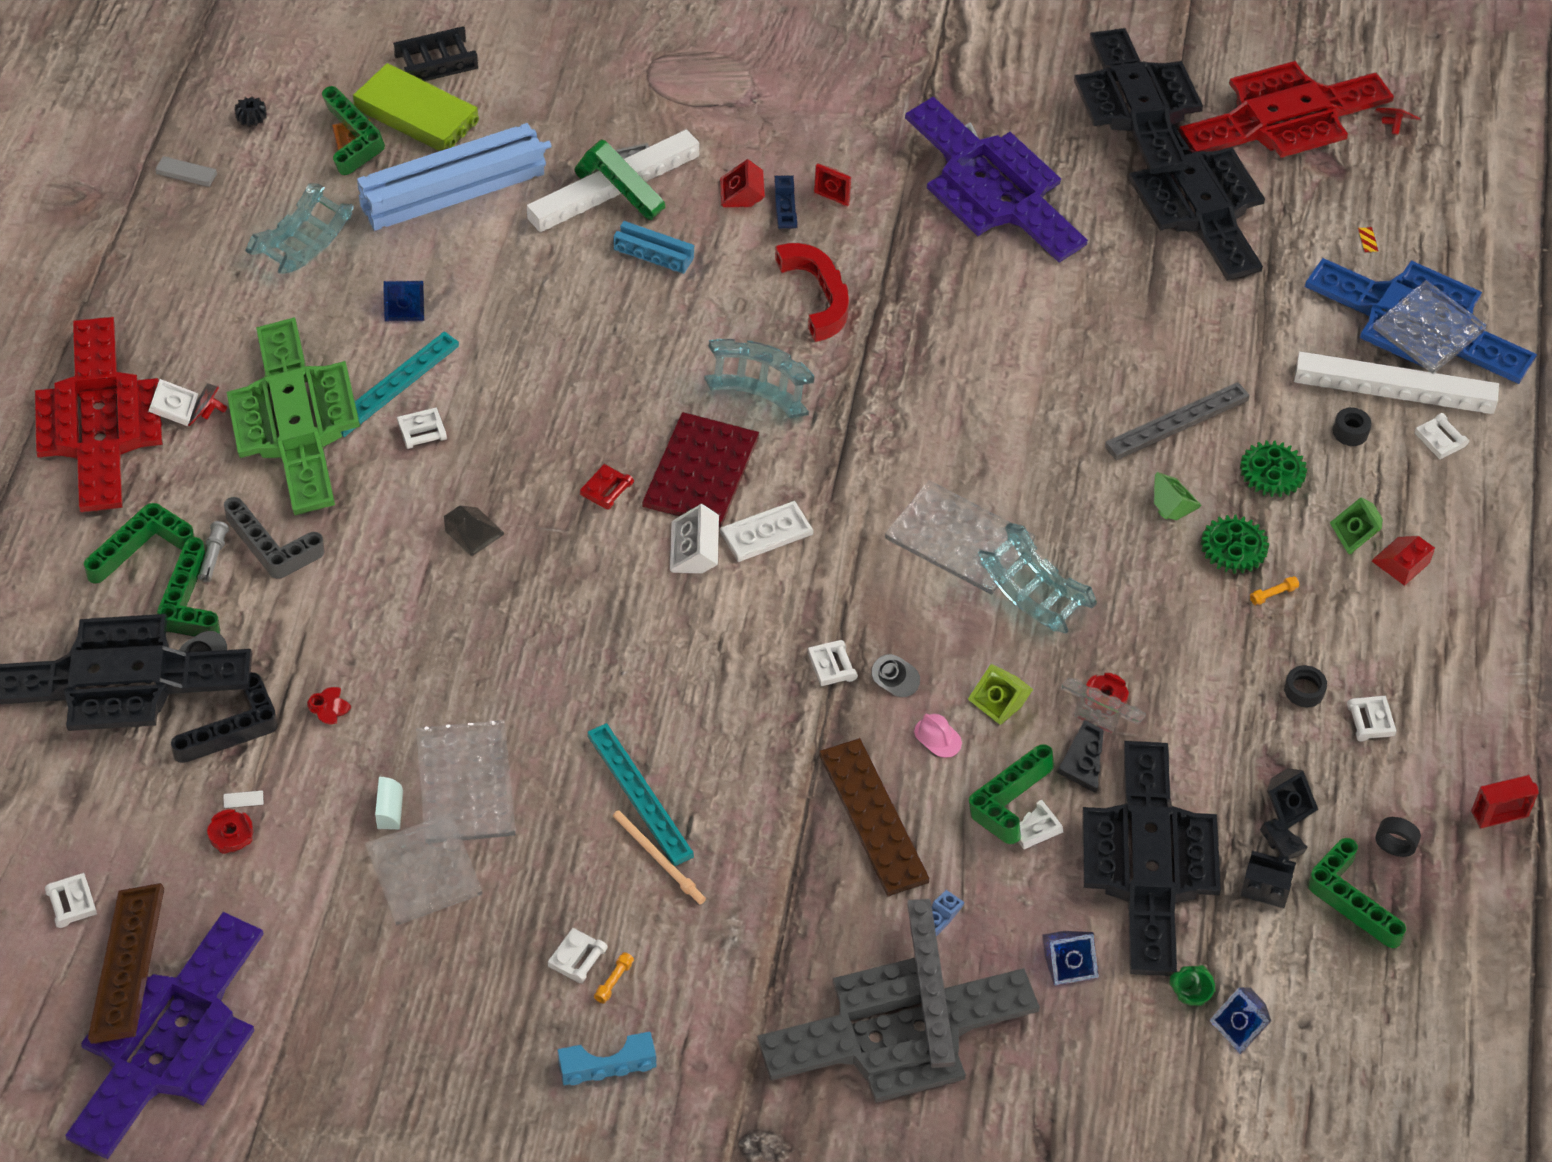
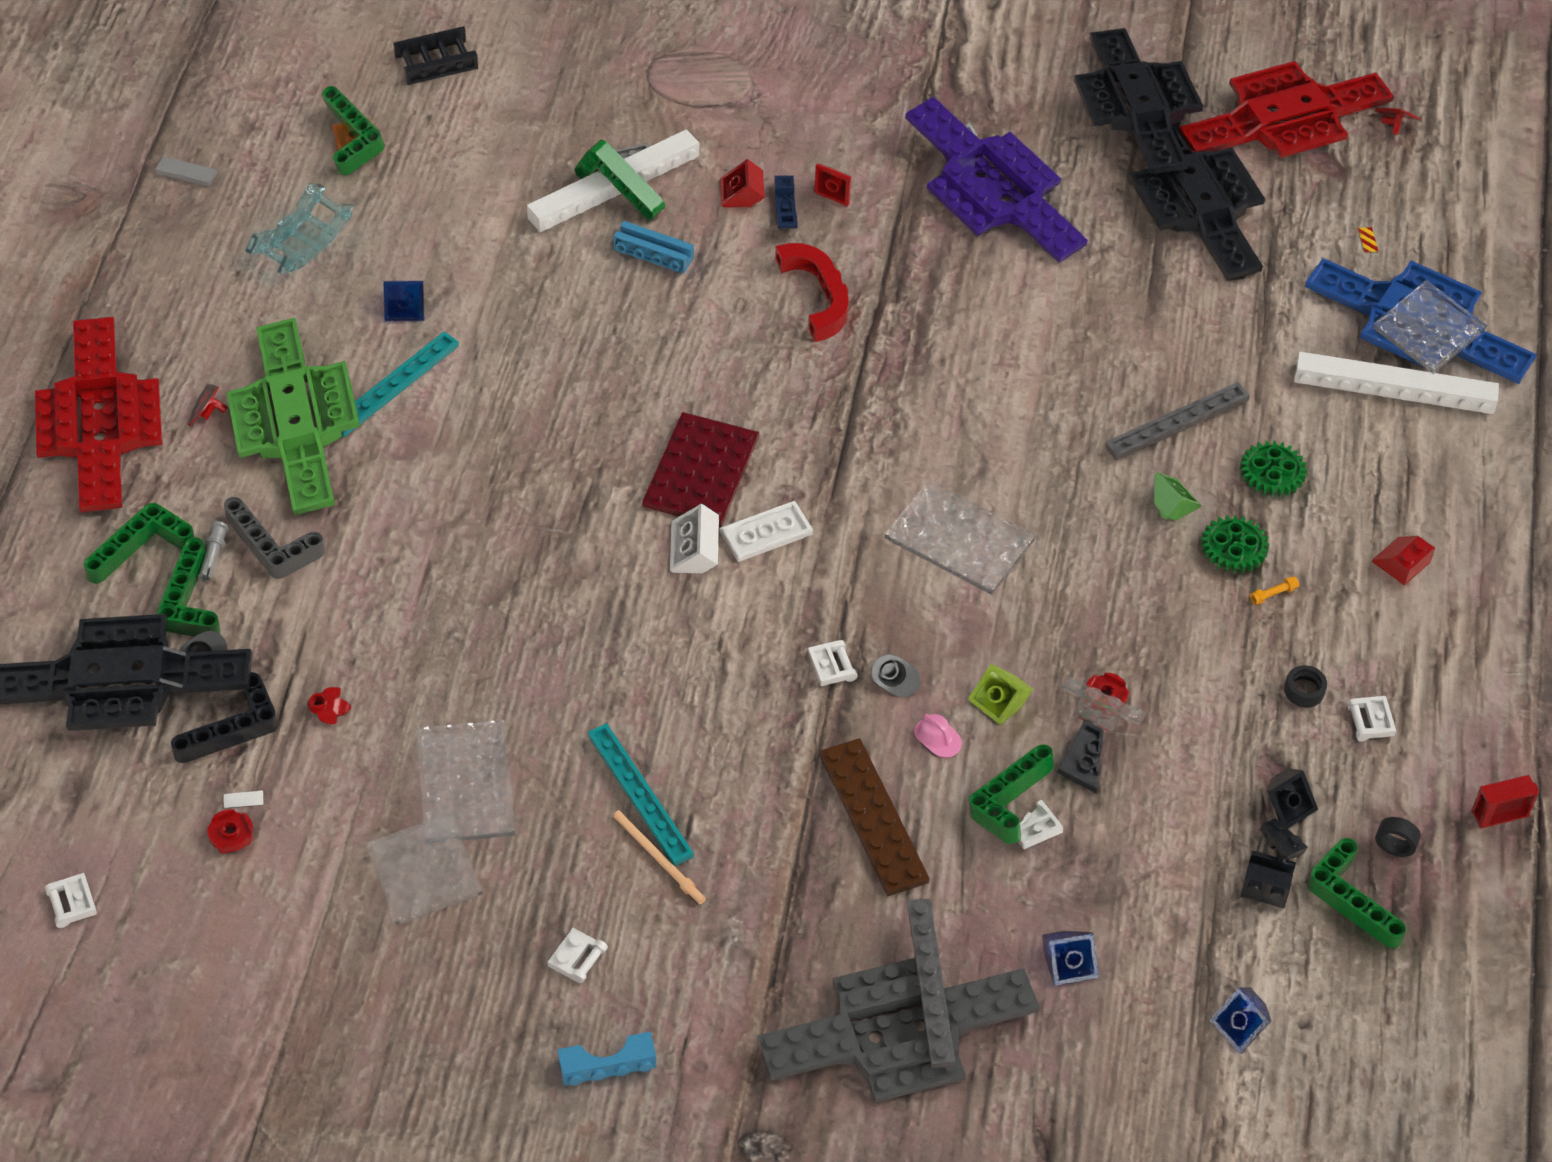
dark purple piece [65,912,264,1160] -> none
reddish brown plate [88,883,165,1044] -> none
white tile [148,379,199,426] -> none
black gear [234,96,267,127] -> none
lime brick [353,63,479,151] -> none
light blue brick [357,123,551,231] -> none
light aqua brick [375,777,403,829] -> none
white plate [397,407,447,449] -> none
clear smoke slope [444,505,504,556] -> none
red plate [580,464,634,510] -> none
light orange bar [594,952,634,1004] -> none
clear light blue fence [704,339,815,418] -> none
medium blue slope [932,890,965,936] -> none
clear light blue fence [978,523,1097,634] -> none
black piece [1082,741,1221,976] -> none
green hair [1169,965,1216,1006] -> none
bright green slope [1330,497,1383,554] -> none
black tyre [1333,407,1372,446] -> none
white plate [1414,413,1469,459] -> none

